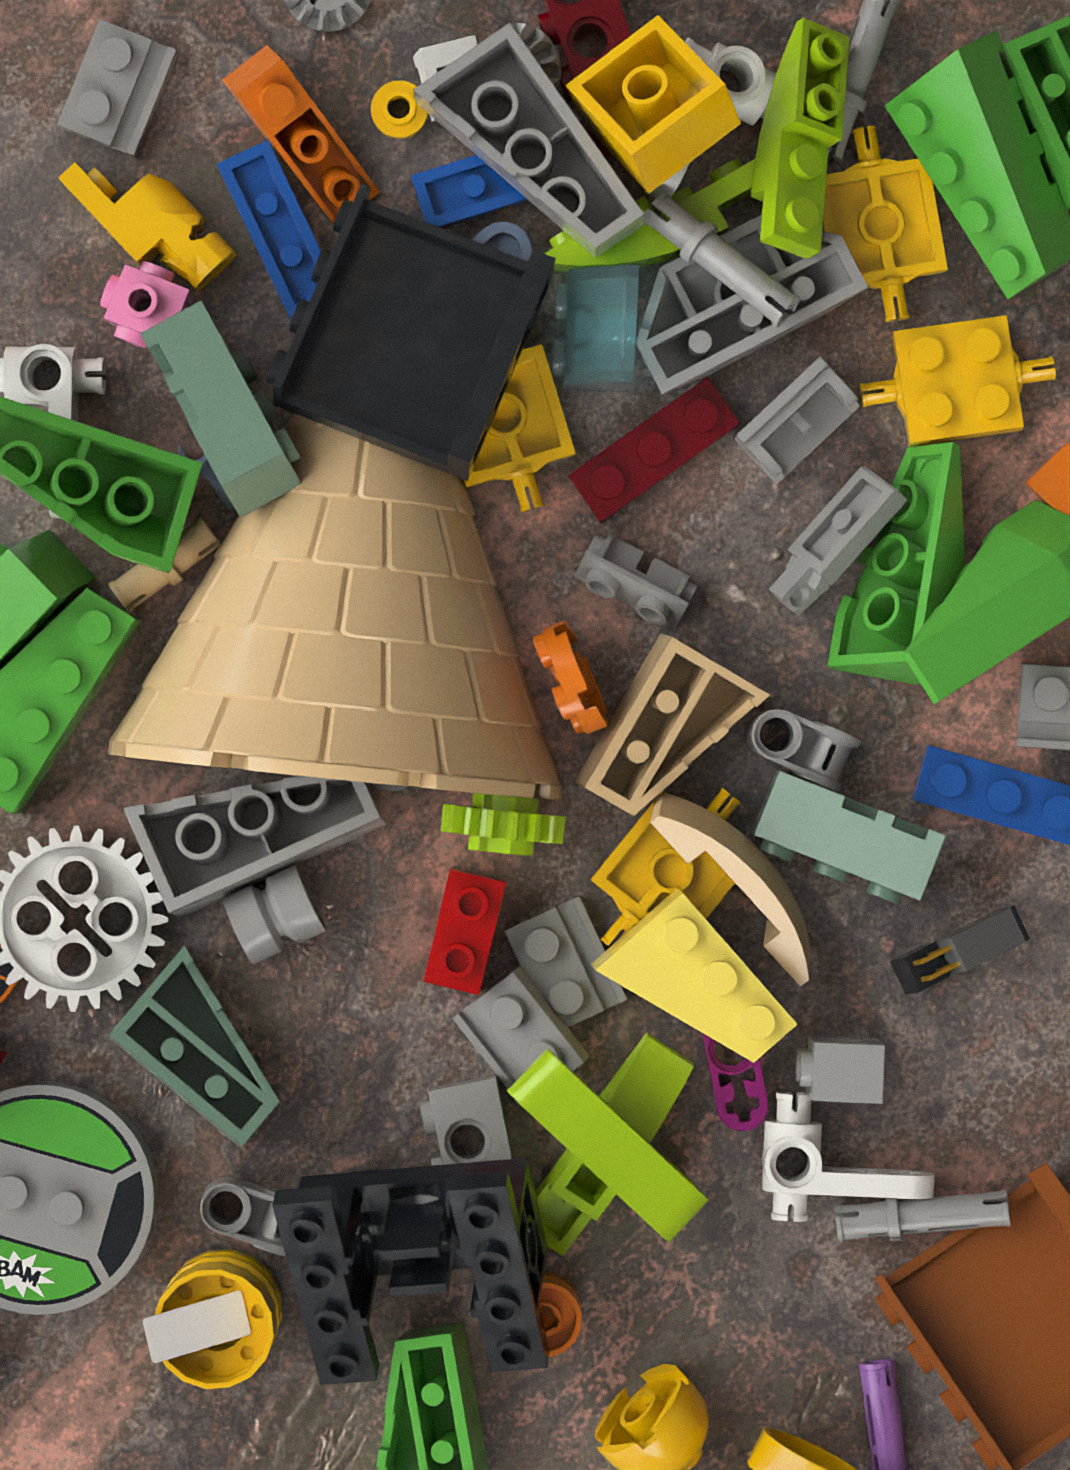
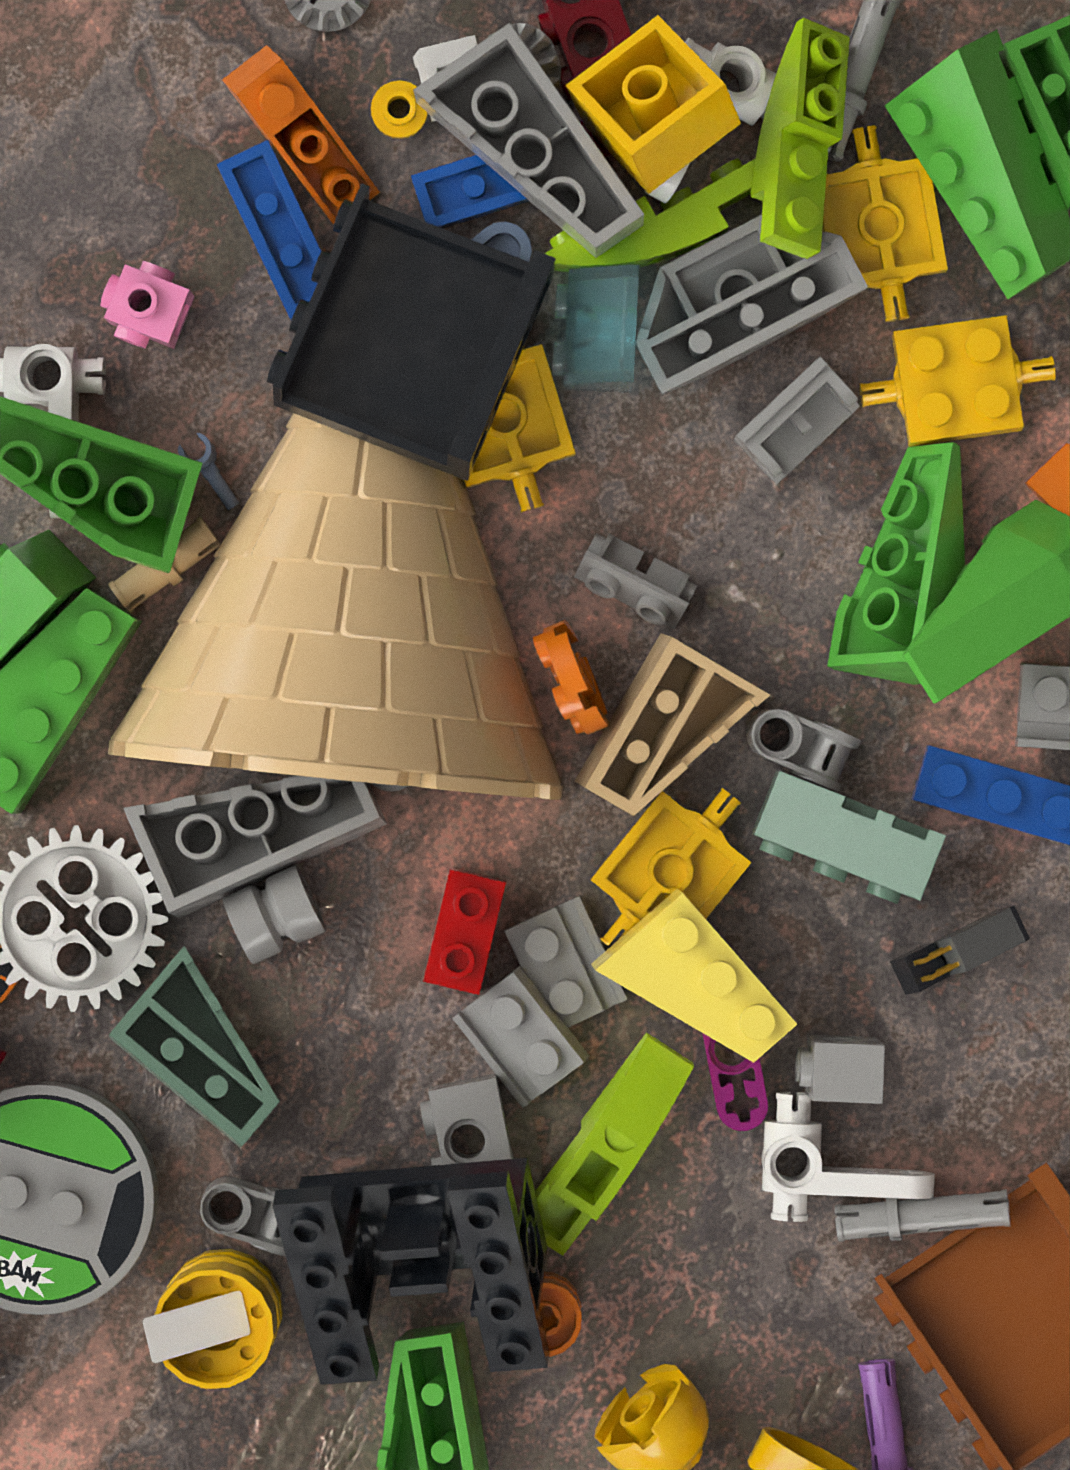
light grey plate [57,19,179,159] -> none
yellow plate [58,162,237,292] -> none
sand green wedge [140,300,301,518] -> none
lime gear [440,793,566,856] -> none
lime beam [507,1048,709,1243] -> none
dark red plate [568,377,740,524] -> none
light grey pin [644,192,800,327] -> none
tan slope [650,792,812,987] -> none
light grey hinge [769,466,907,616] -> none

